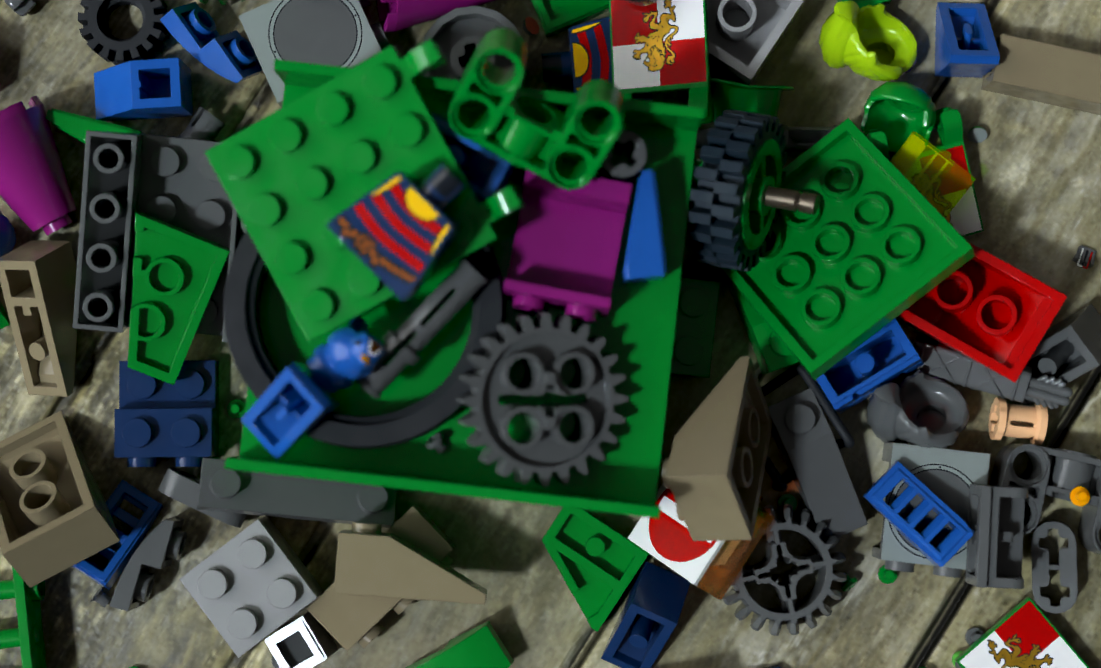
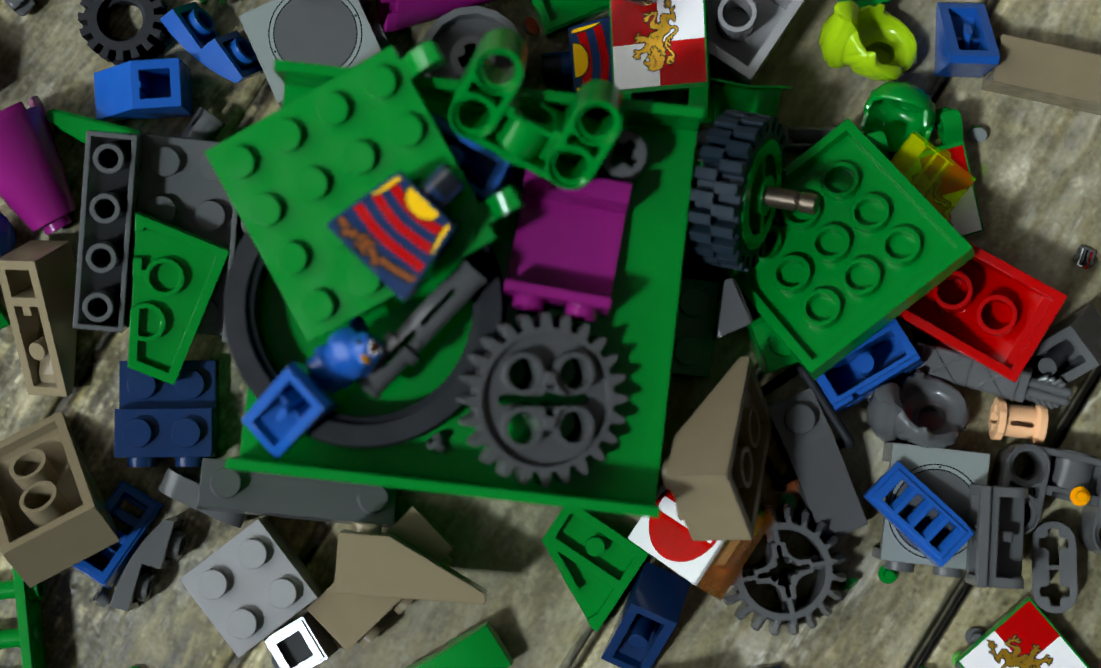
green piece [227,399,245,418] -> none
blue slope [622,169,667,284] -> none
none -> dark grey slope [712,278,753,340]

